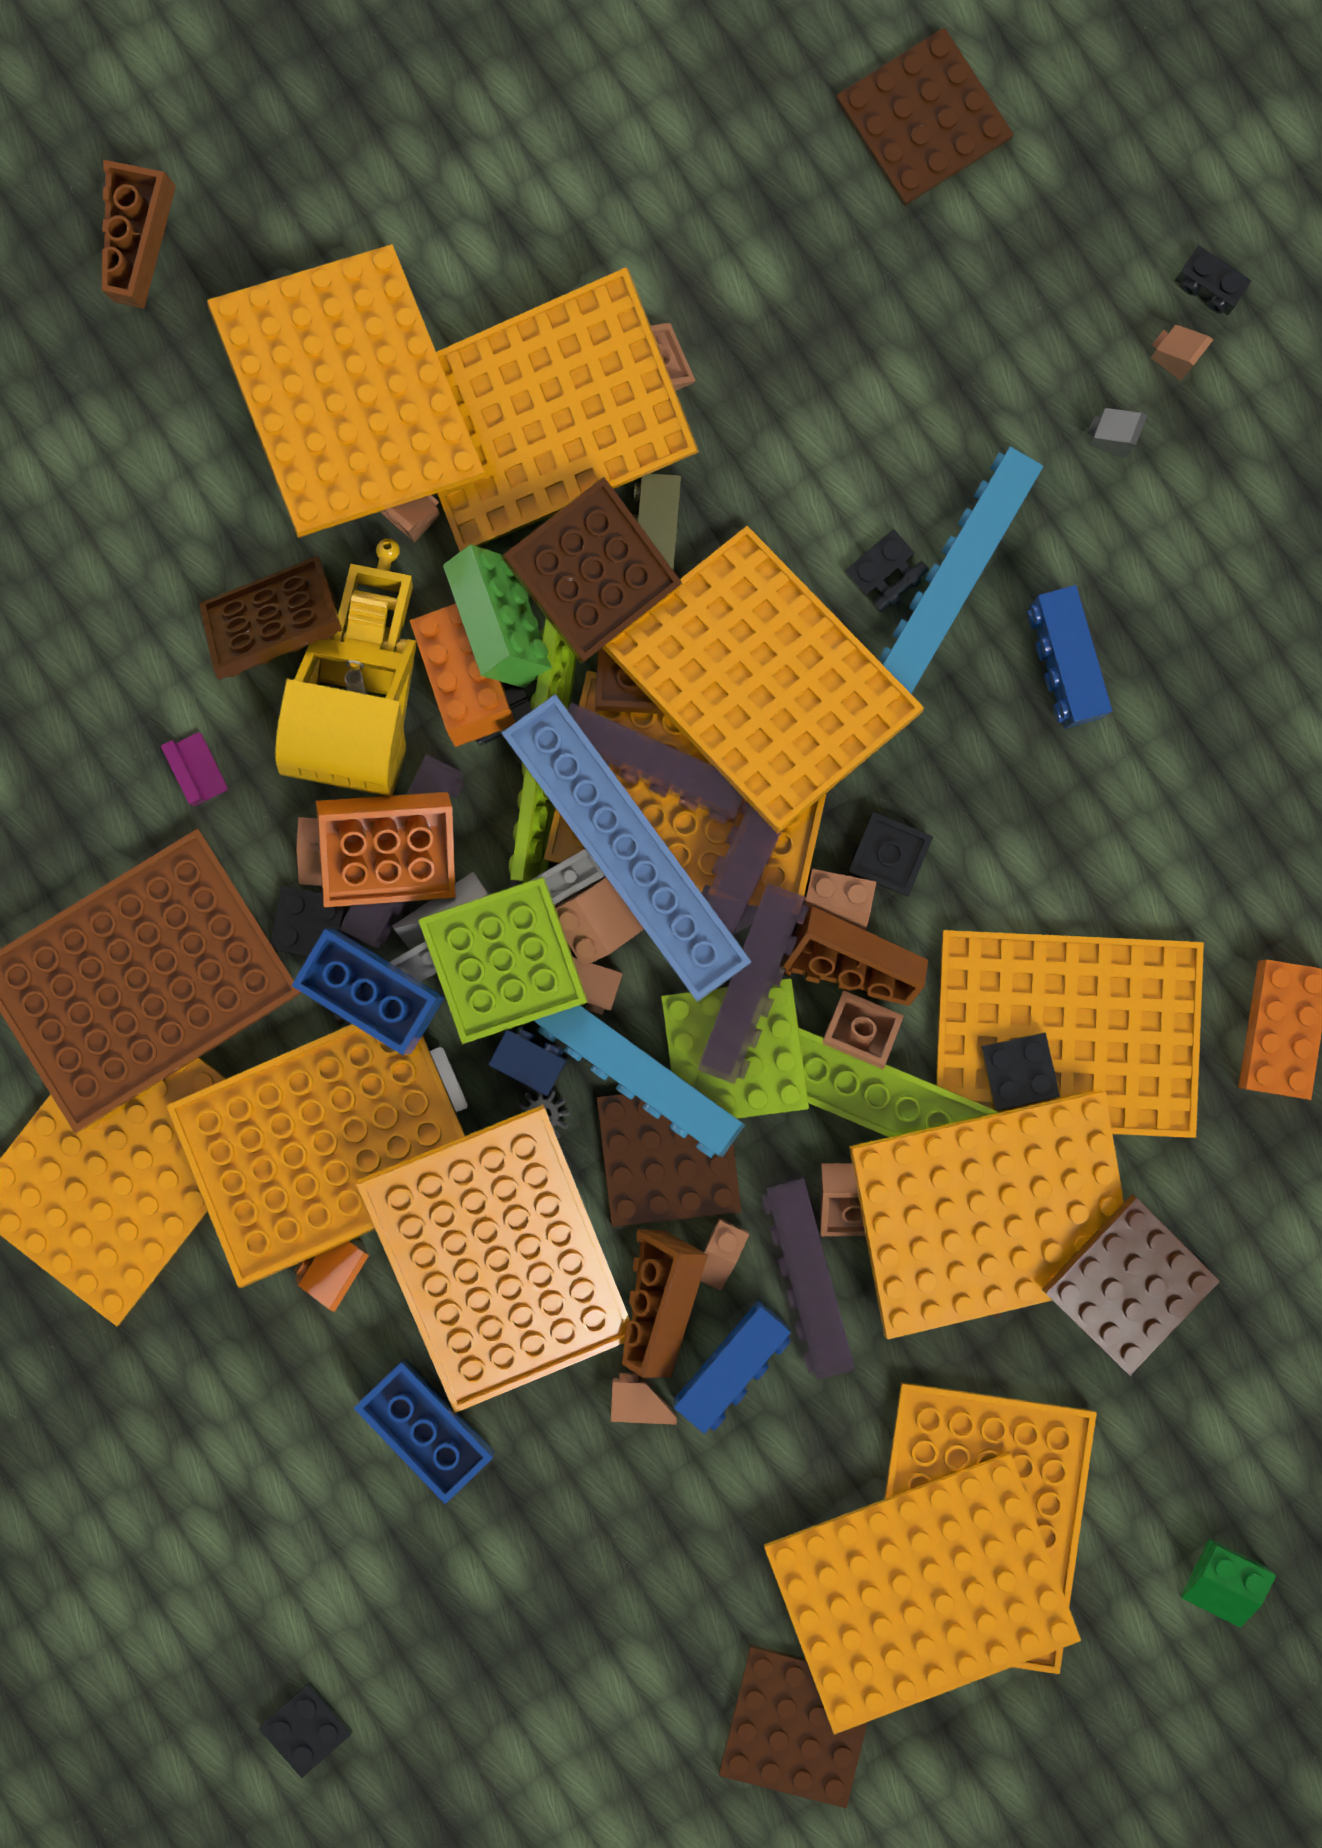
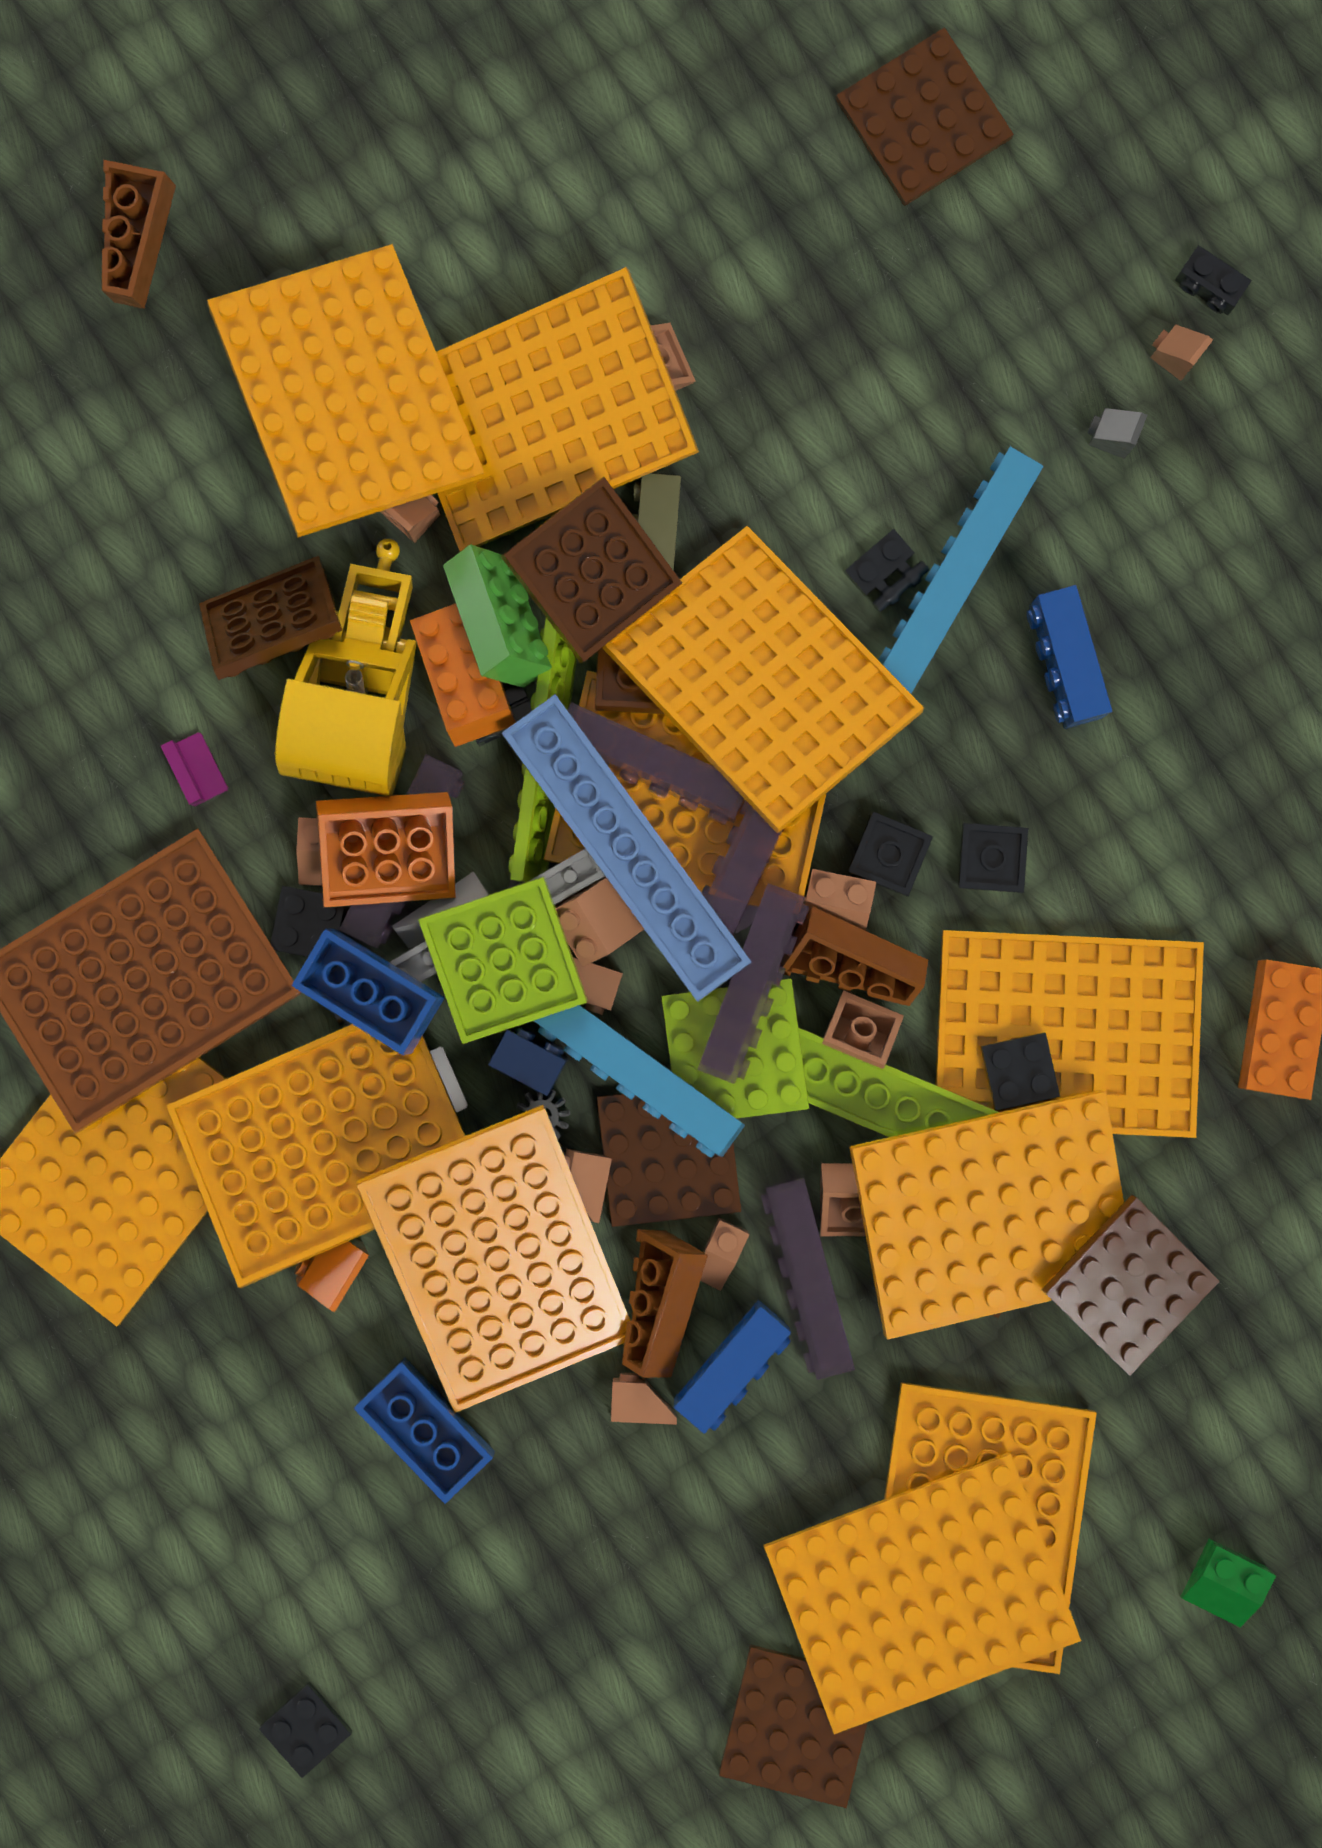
none -> nougat slope [564,1149,612,1223]
none -> black plate [958,823,1029,893]

